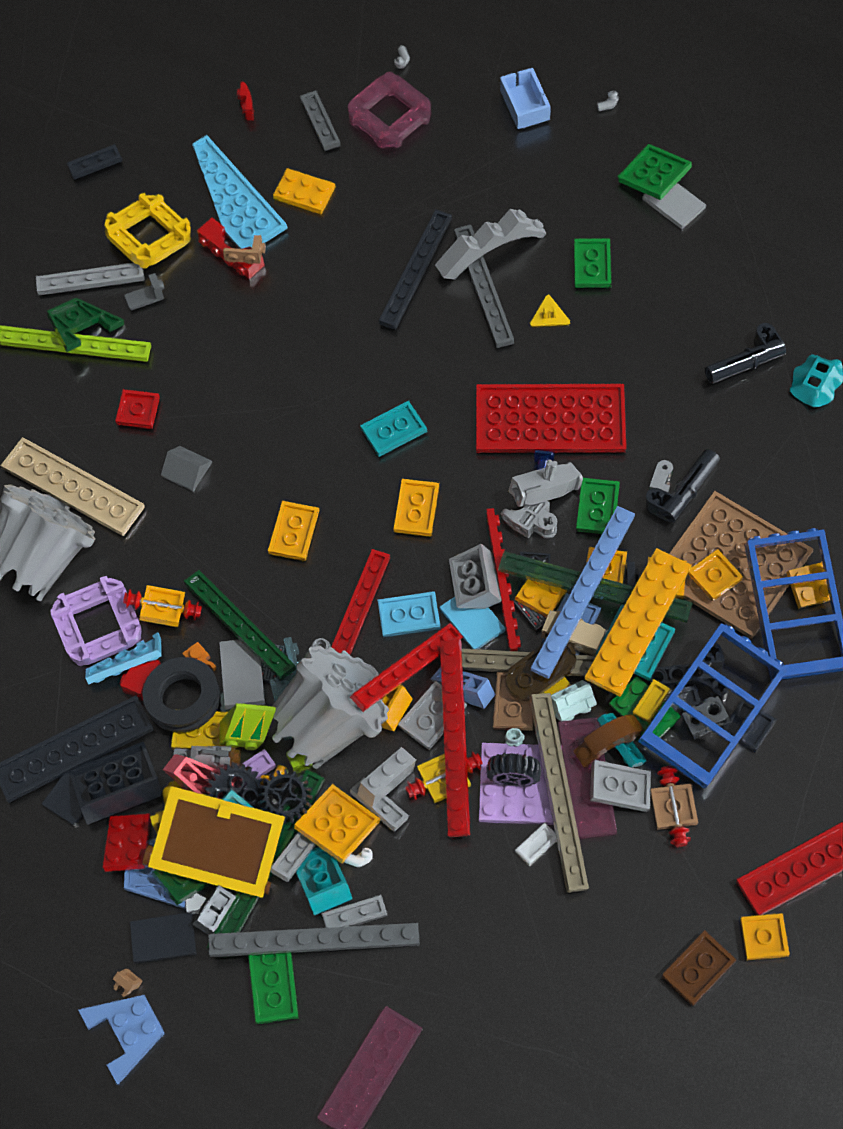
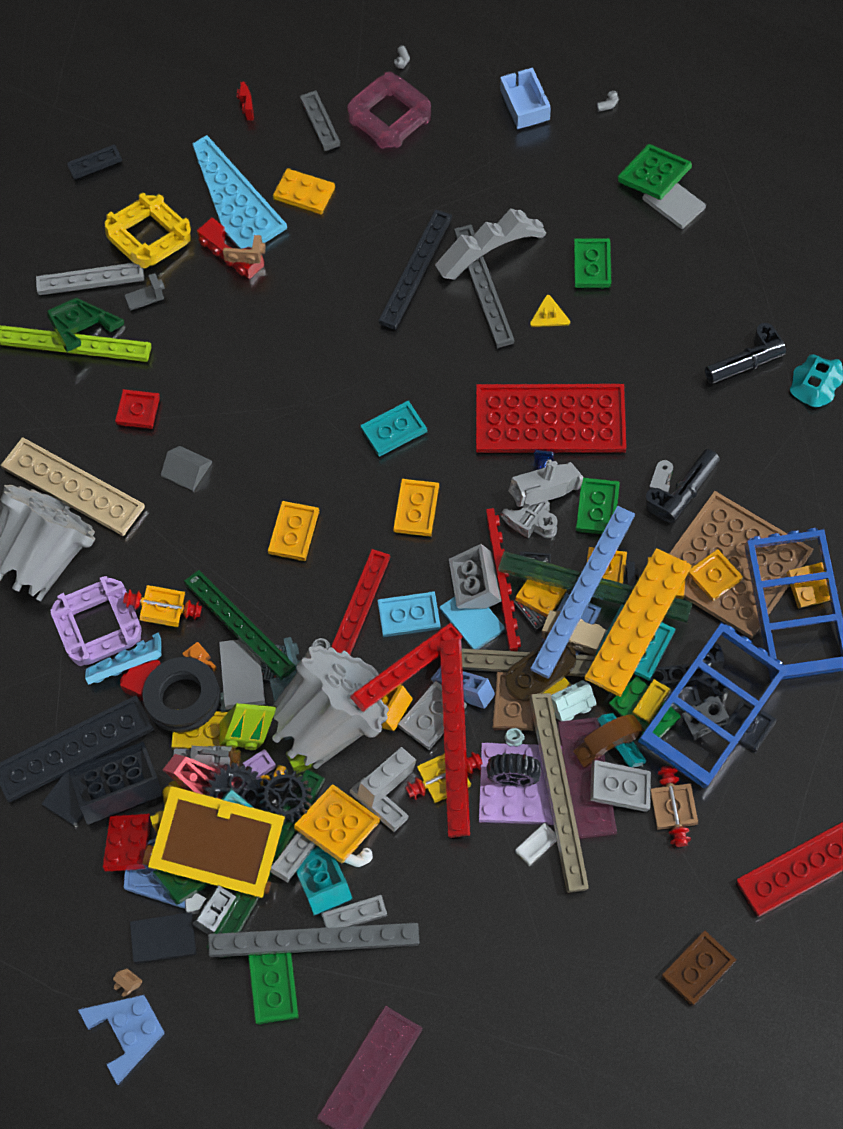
light orange plate [740,913,789,960] -> none

